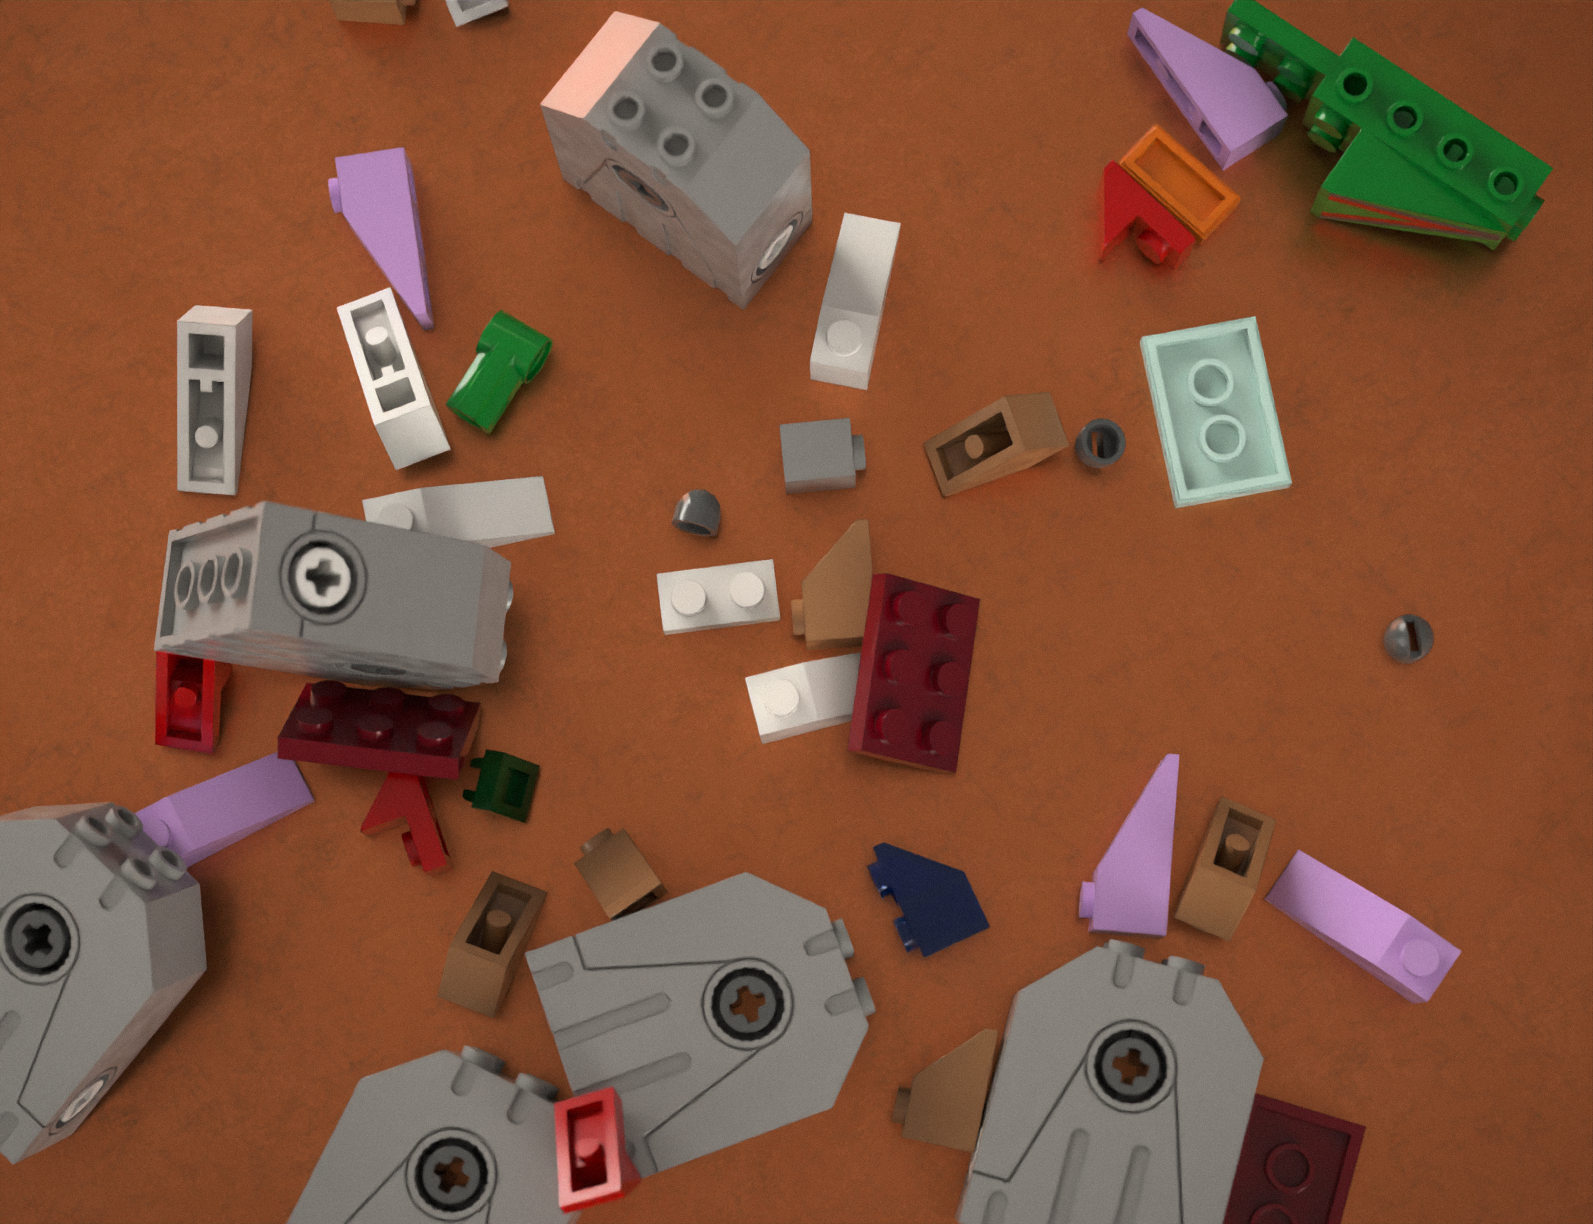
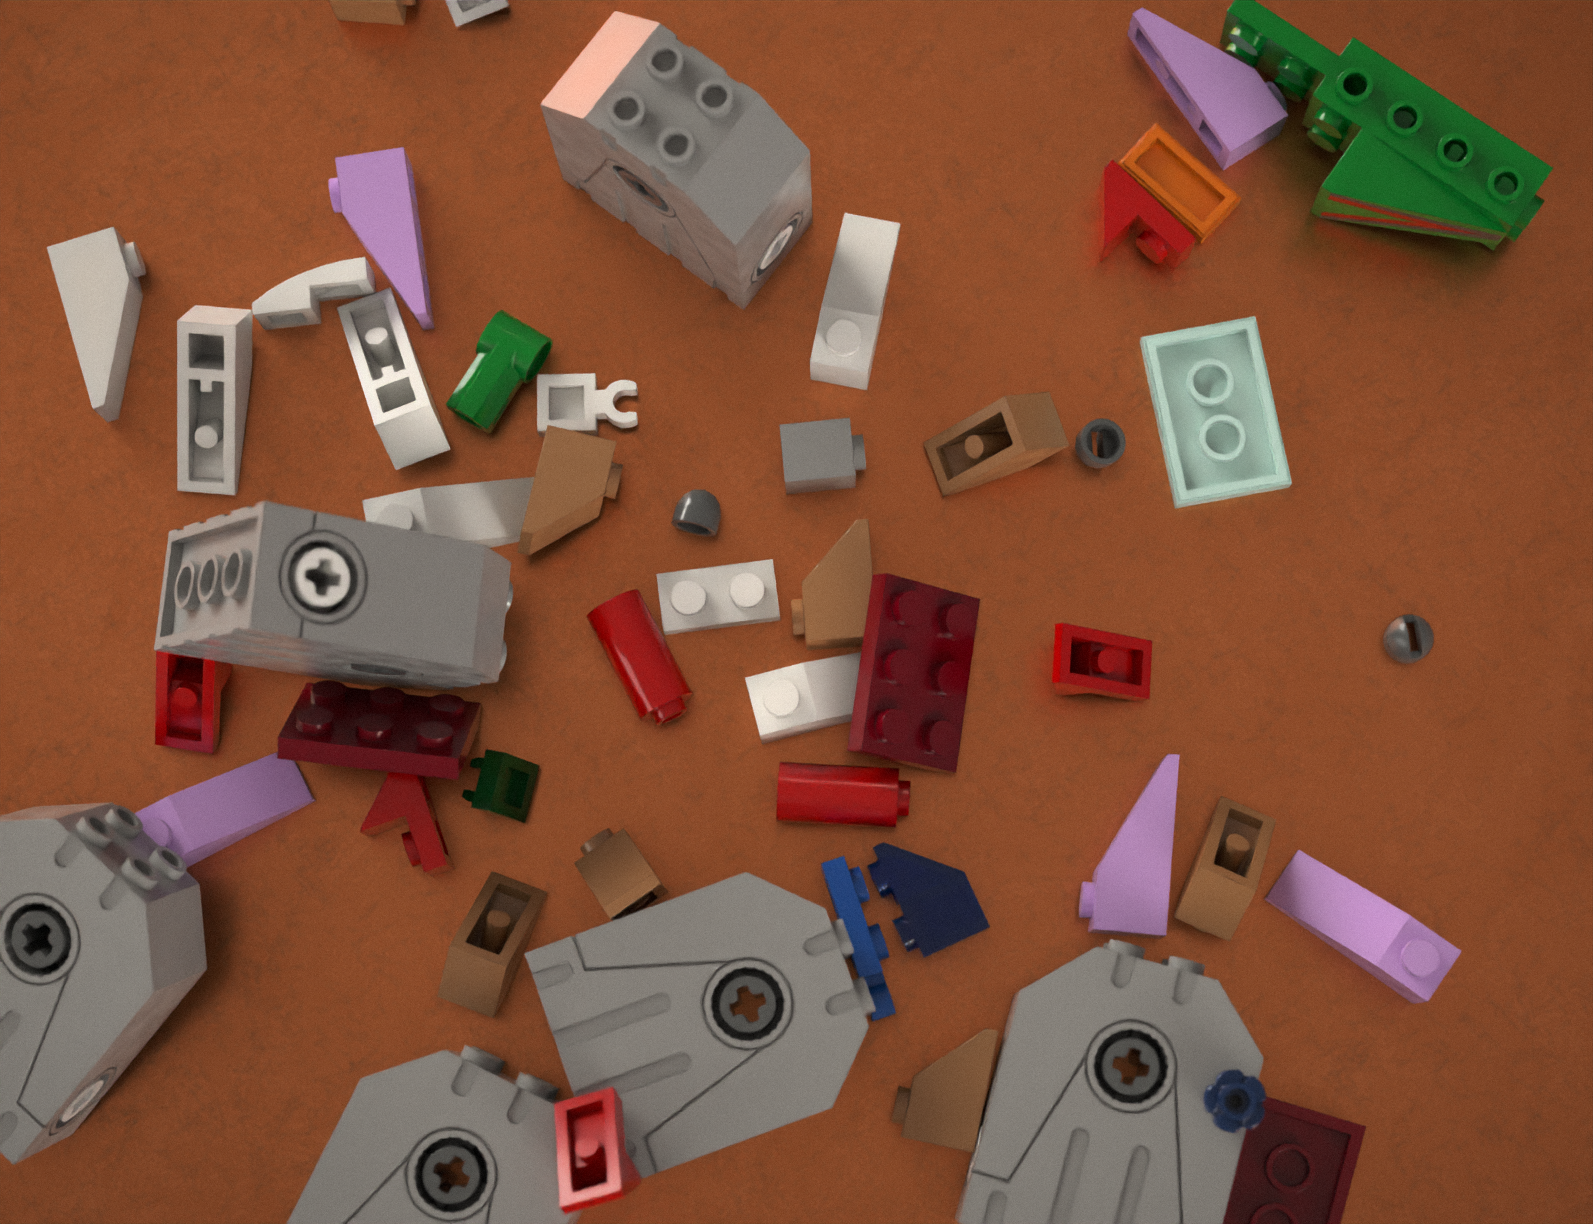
none -> white slope [47,226,146,422]
none -> white slope [252,257,376,330]
none -> medium nougat slope [517,425,623,555]
none -> white plate [537,373,638,437]
none -> red brick [586,589,693,726]
none -> red brick [776,762,911,828]
none -> blue plate [821,856,896,1022]
none -> red slope [1052,623,1153,701]
none -> dark blue plate [1203,1069,1266,1133]

